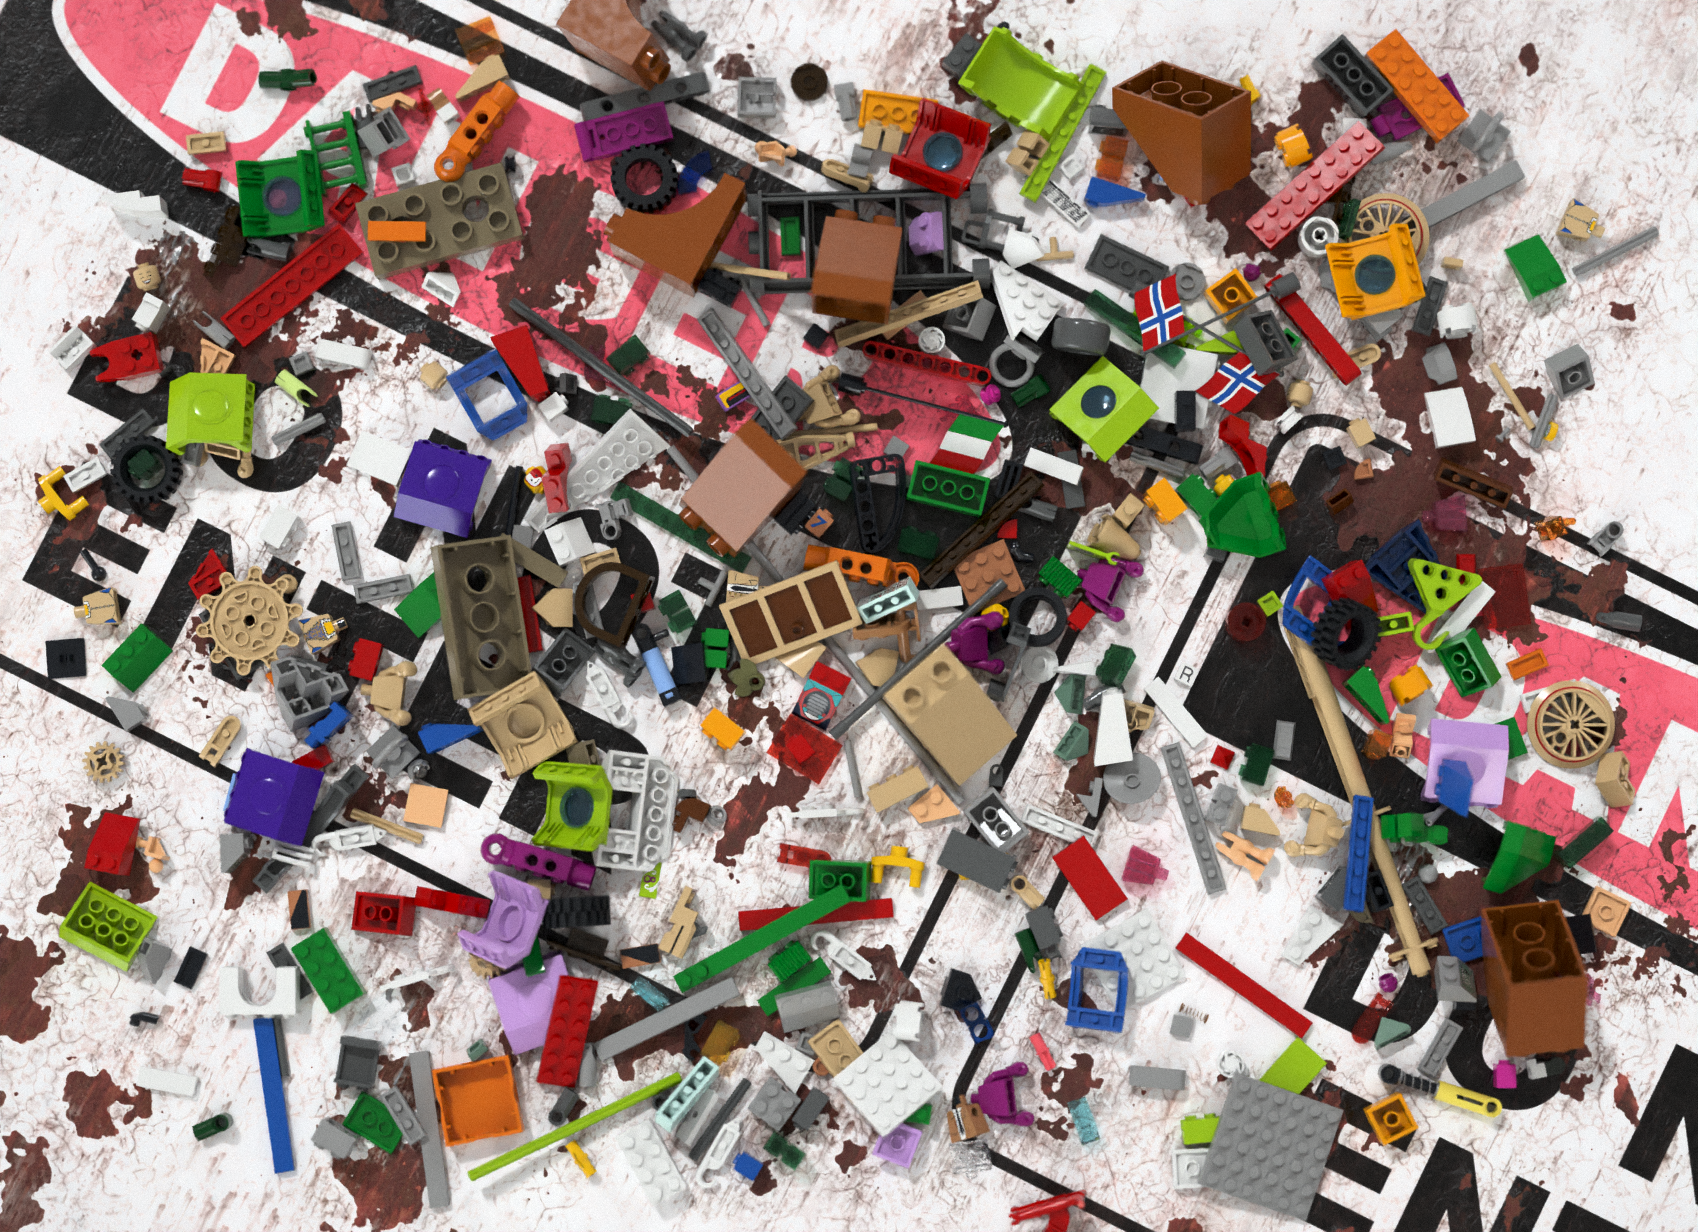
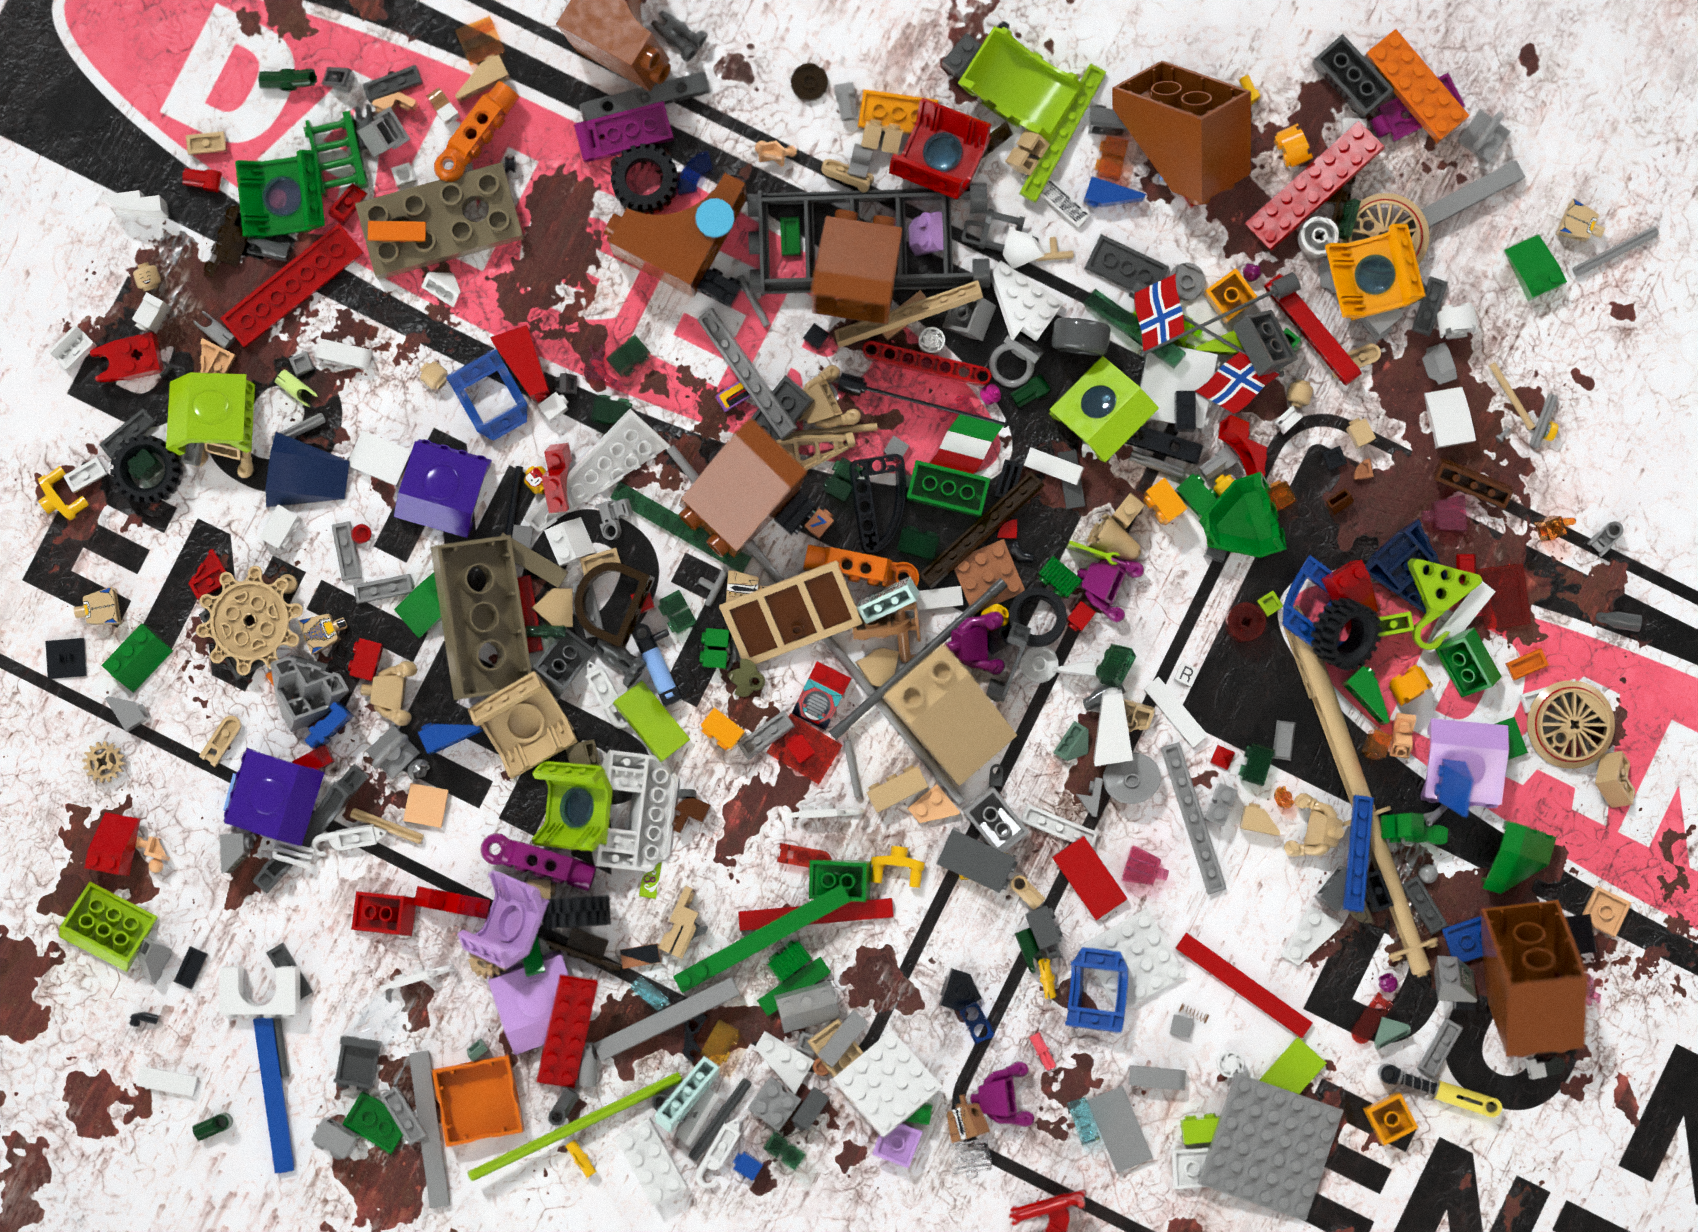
black bar [80,548,107,582] -> none
black tile [287,889,311,930] -> none
green brick [290,927,367,1014] -> none
clear red piece [418,88,432,125] -> none
dark grey axle [509,298,693,437] -> none
black piece [671,642,707,685] -> none
light grey piece [707,805,727,826] -> none
tan piece [711,262,791,280] -> none
piece [737,77,777,119] -> none
tan slope [775,641,827,679] -> none
white plate [810,930,876,980] -> none
white brick [892,1000,924,1042] -> none
dark grey piece [1018,498,1058,522] -> none
sand green slope [1054,674,1086,715] -> none
white tile [1057,154,1084,181] -> none
light nougat piece [1215,831,1275,881] -> none
light grey piece [1370,141,1412,165] -> none
tan tile [1441,257,1464,270] -> none
dark pink brick [1493,1060,1517,1088] -> none
light grey slope [1544,344,1595,400] -> none
clear green brick [1553,816,1614,869] -> none
none -> dark blue wedge [265,431,350,507]
none -> dark grey slope [322,67,355,94]
none -> red tile [351,524,371,544]
none -> clear green pin [525,624,566,639]
none -> lime tile [612,680,690,762]
none -> medium azure tile [695,198,734,238]
none -> light grey tile [737,710,795,760]
none -> light grey tile [817,1010,869,1068]
none -> light grey tile [1087,1086,1153,1173]

